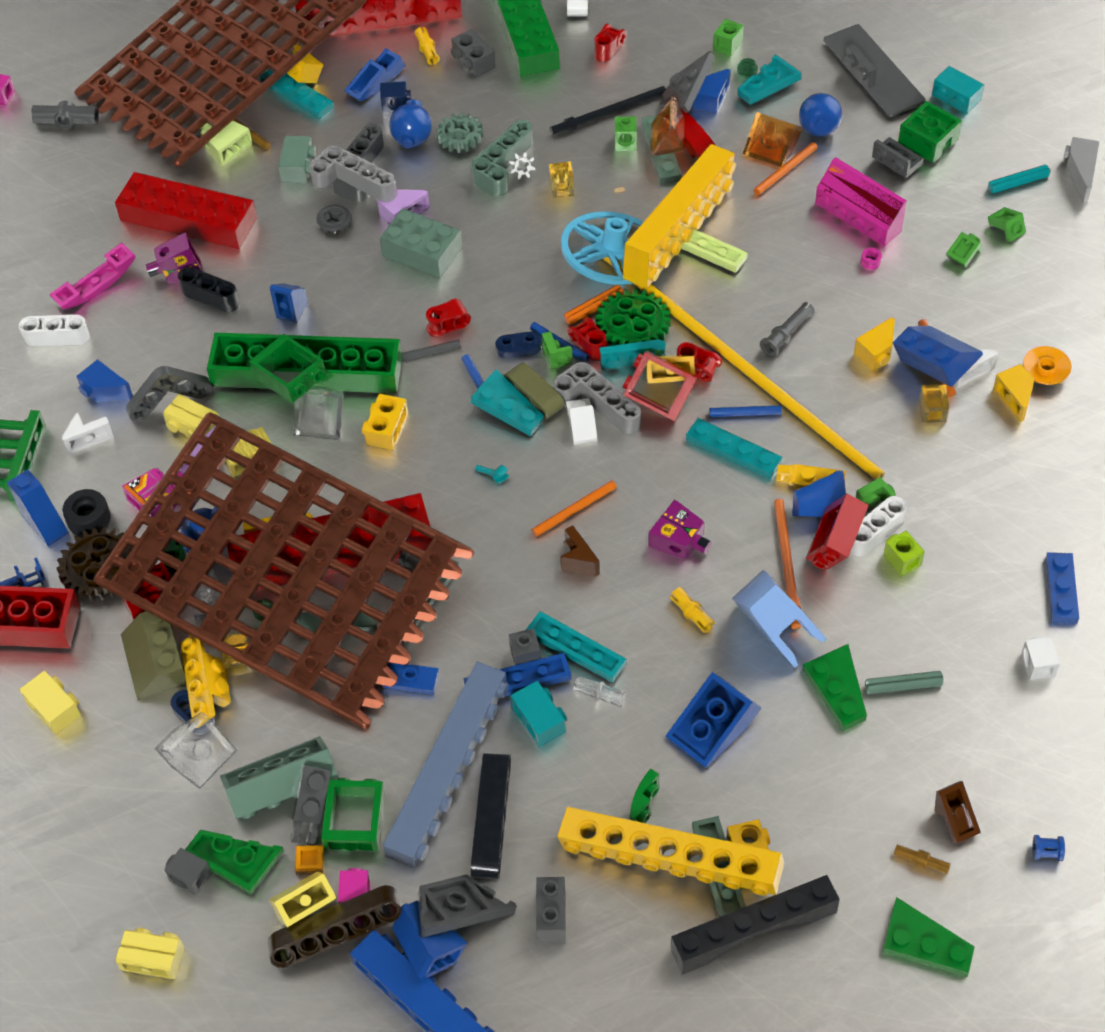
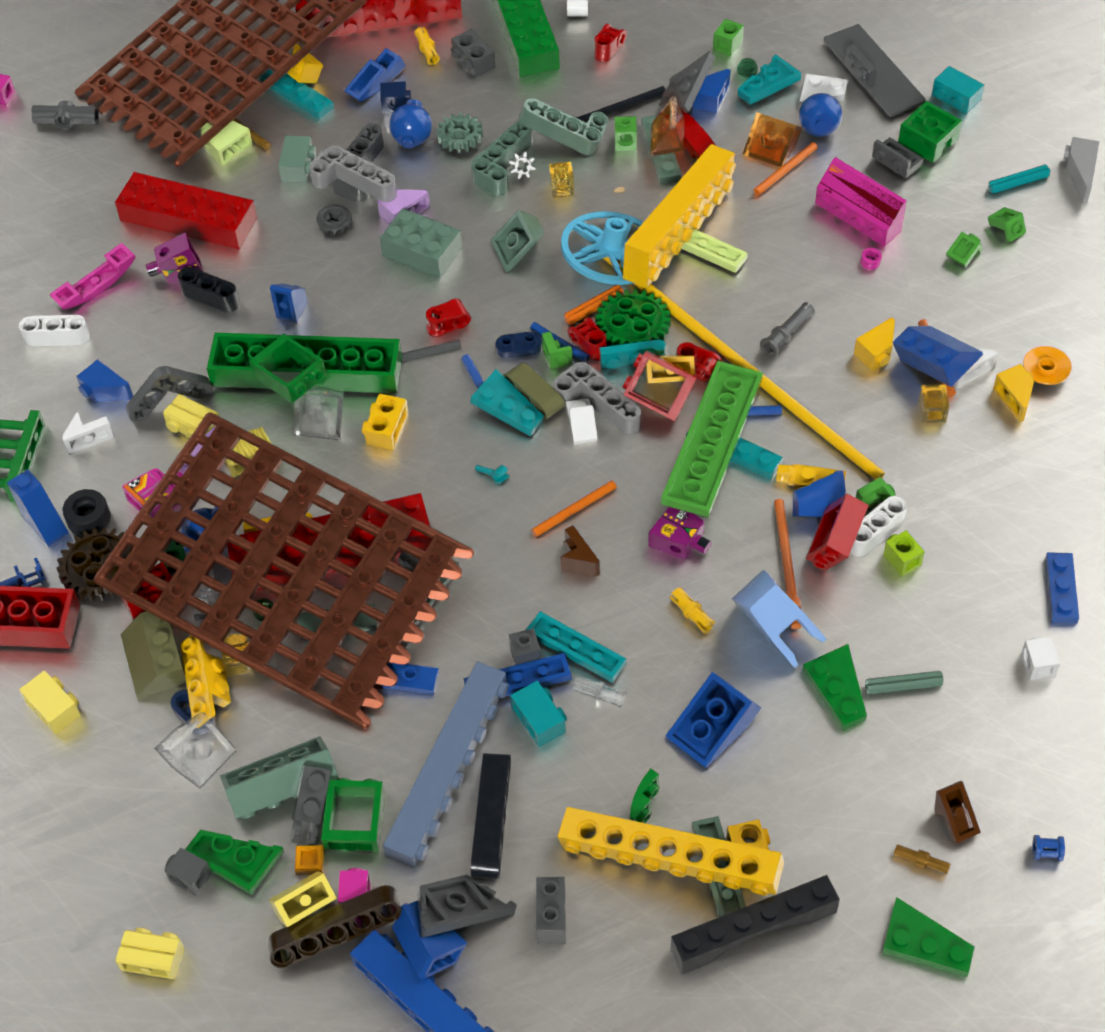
none -> sand green slope [491,210,545,272]
none -> sand green beam [519,98,609,155]
none -> bright green plate [661,361,763,518]
none -> white wing [799,74,848,108]

